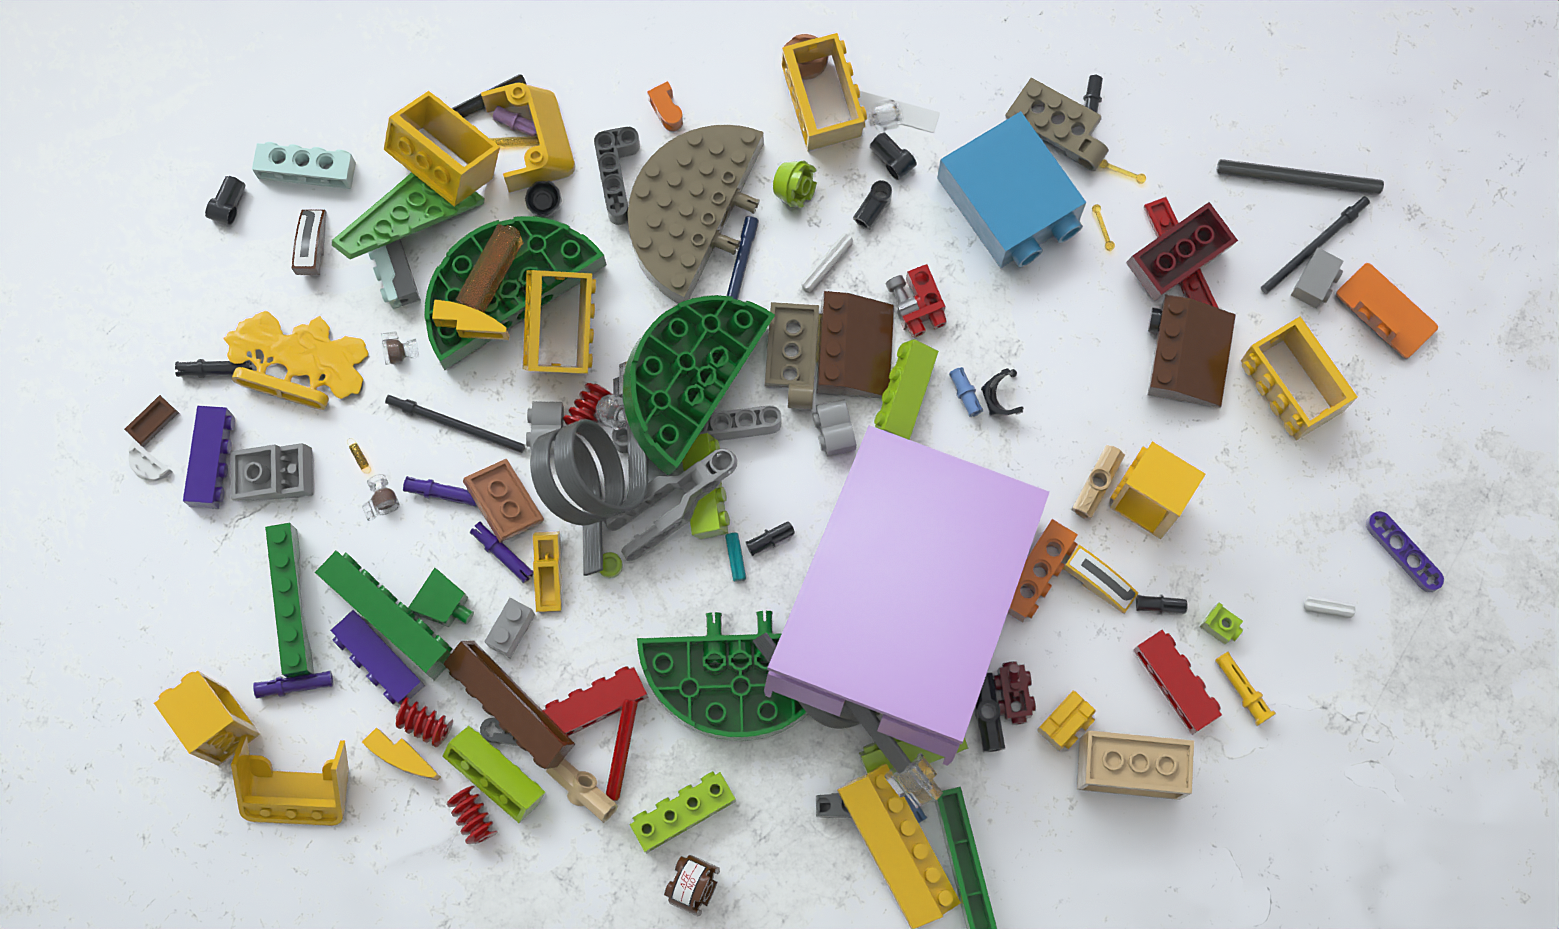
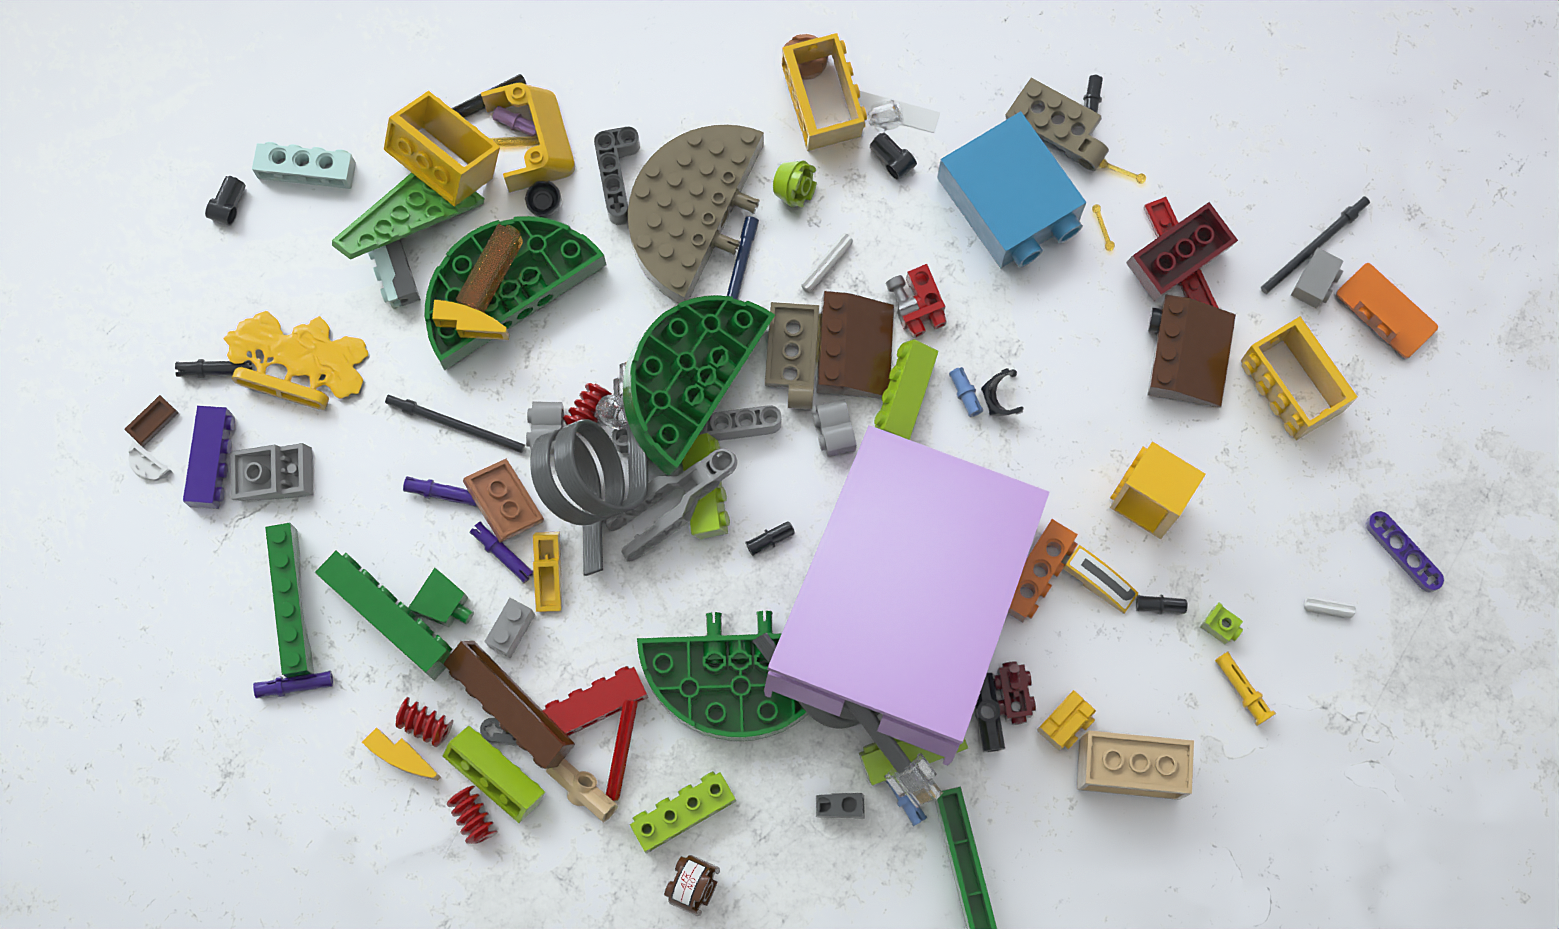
yellow hose [153,670,260,766] -> none
yellow windscreen [231,736,349,826] -> none
slope [291,209,326,275] -> none
dark purple brick [330,610,425,705] -> none
clear yellow piece [347,438,371,473] -> none
clear piece [362,474,400,521] -> none
clear piece [381,331,420,365] -> none
yellow hose [522,270,596,373] -> none
lime tile [599,552,623,578] -> none
orange leg [647,81,683,131] -> none
teal axle [725,532,746,582] -> none
yellow slope [837,764,961,929] -> none
black piece [853,180,892,230] -> none
tan piece [1071,445,1125,520] -> none
red brick [1133,629,1222,735] -> none
dark grey axle [1217,159,1384,194] -> none

